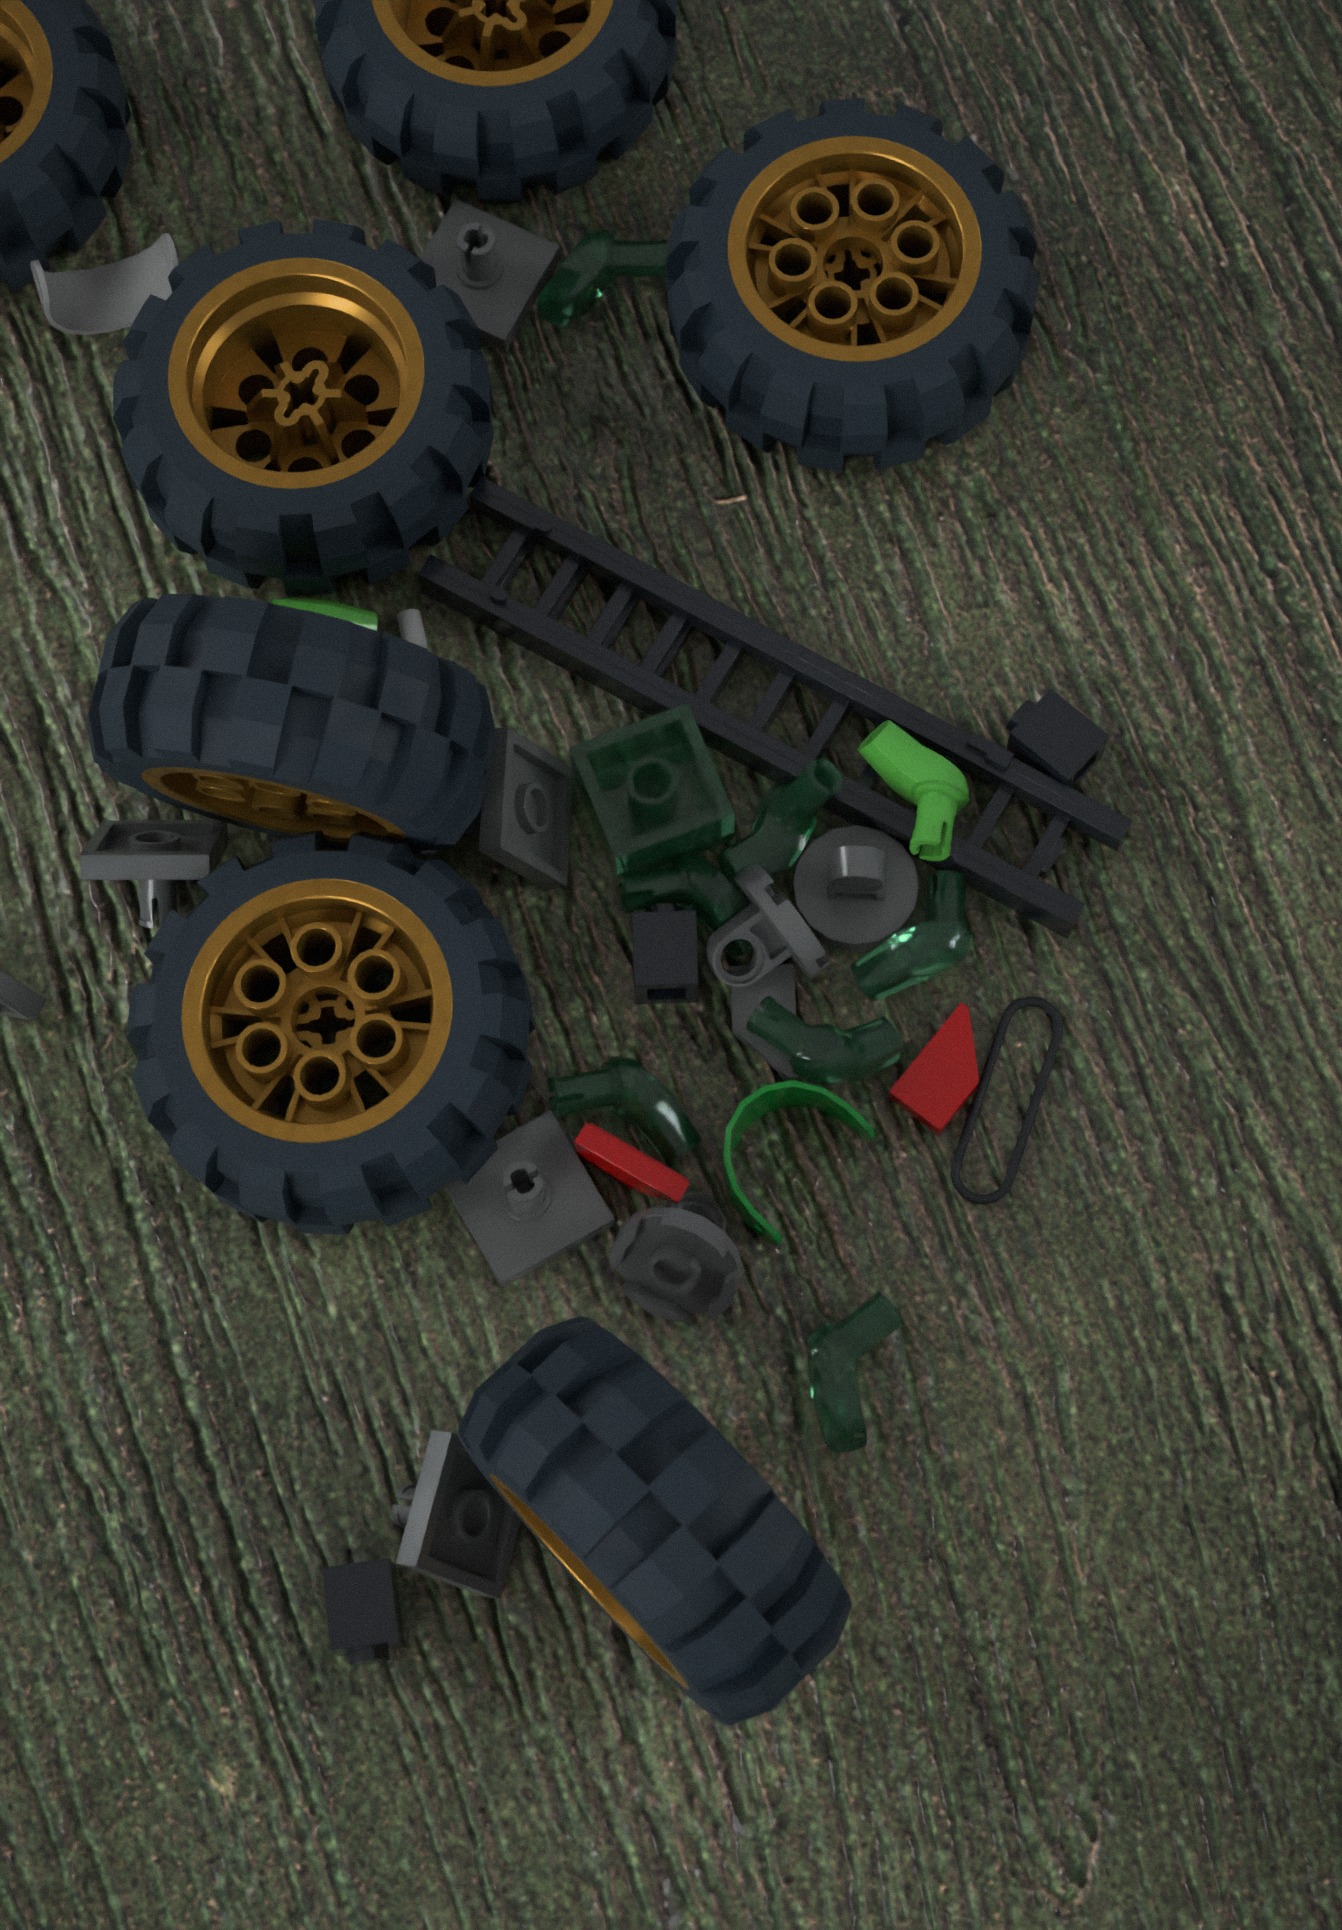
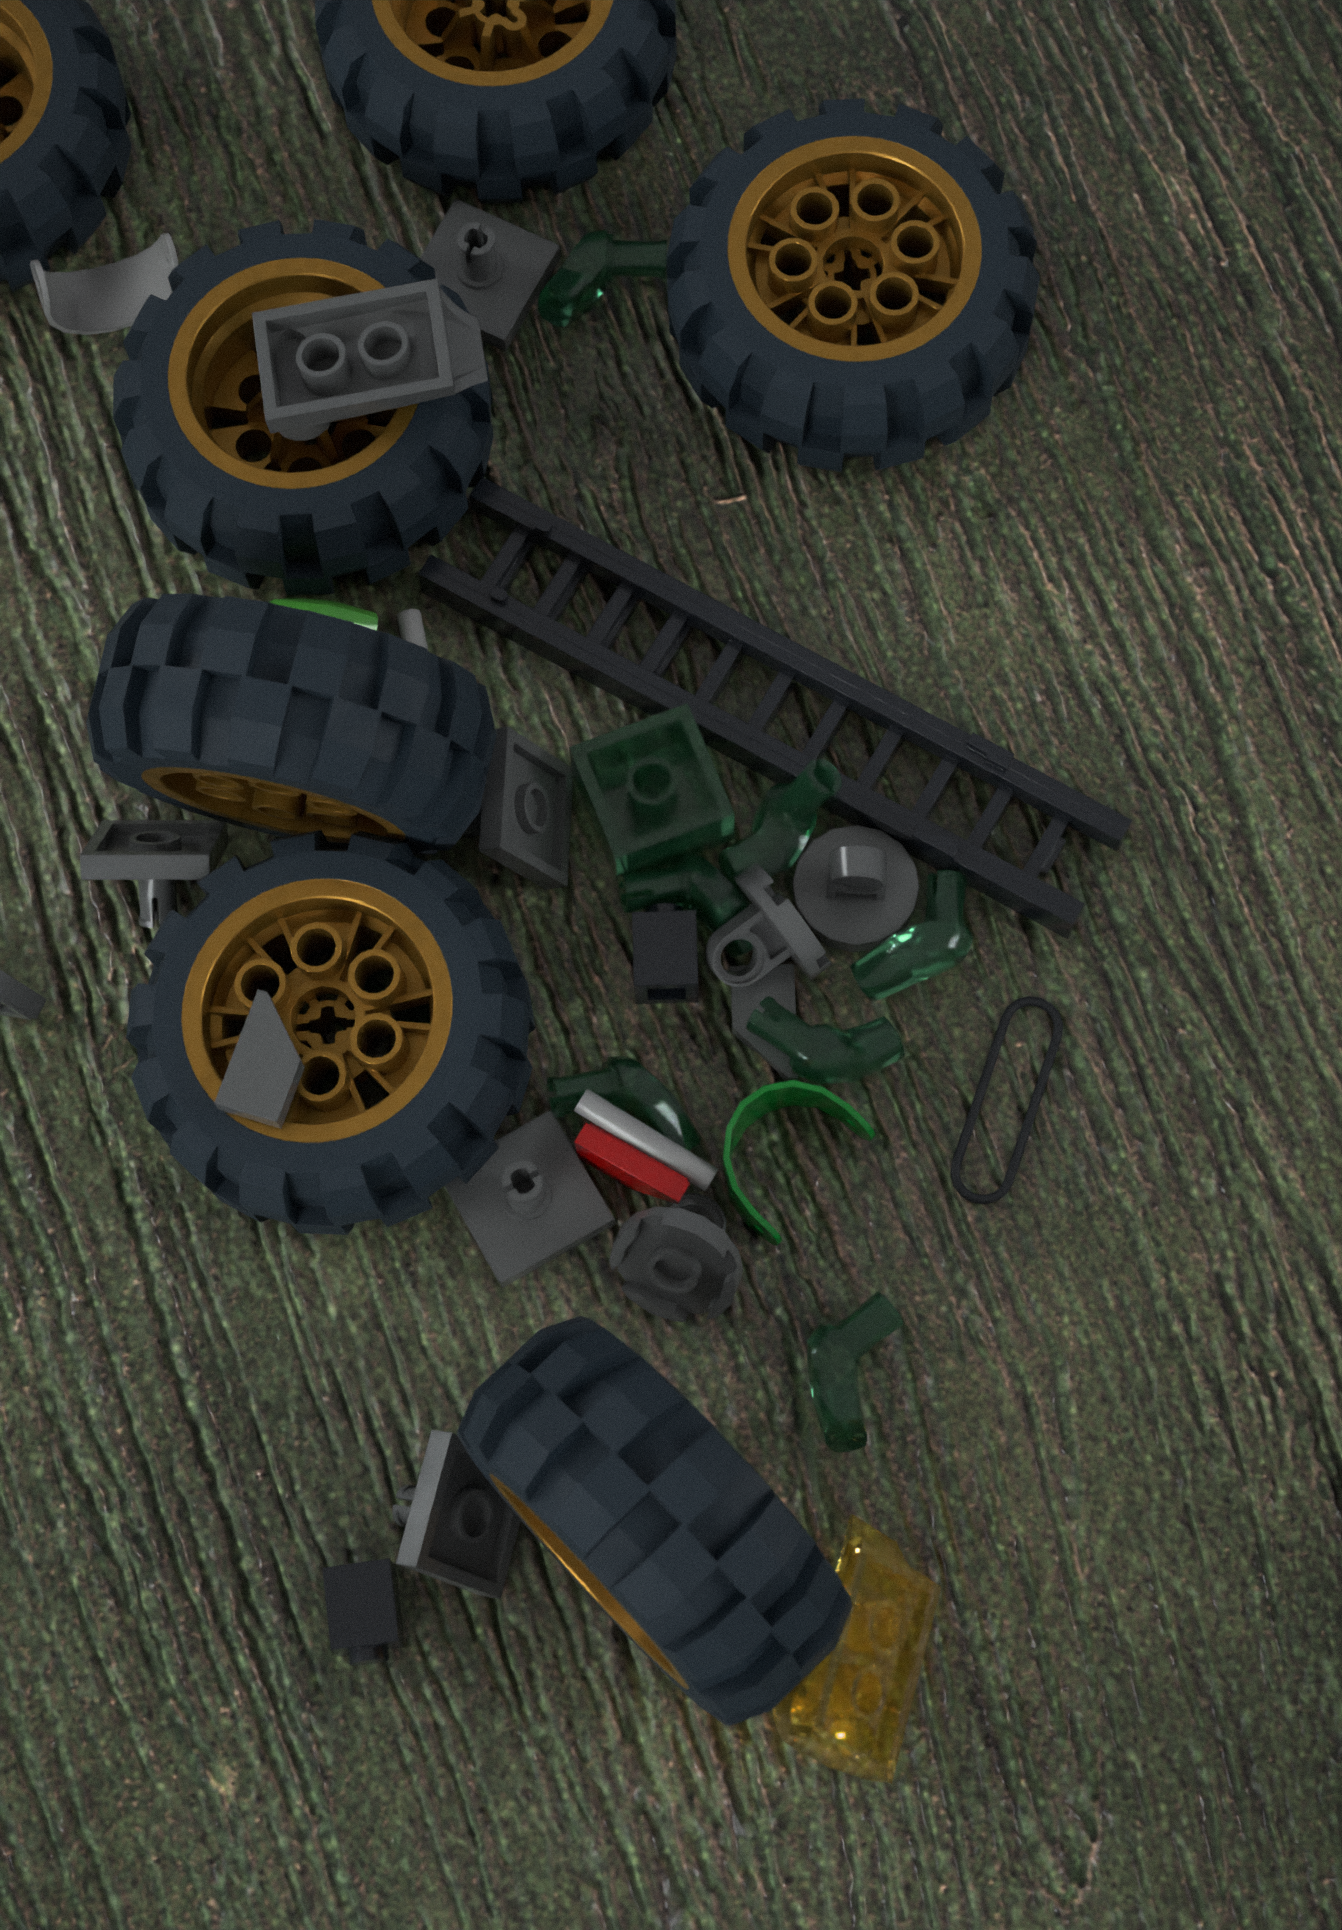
bright green arm [857,720,969,861] -> none
red tile [888,1002,979,1136] -> none
black brick [1006,688,1109,789] -> none
none -> dark grey tile [214,989,305,1129]
none -> dark grey slope [252,278,488,441]
none -> light grey piece [574,1089,718,1191]
none -> clear yellow slope [773,1513,941,1784]

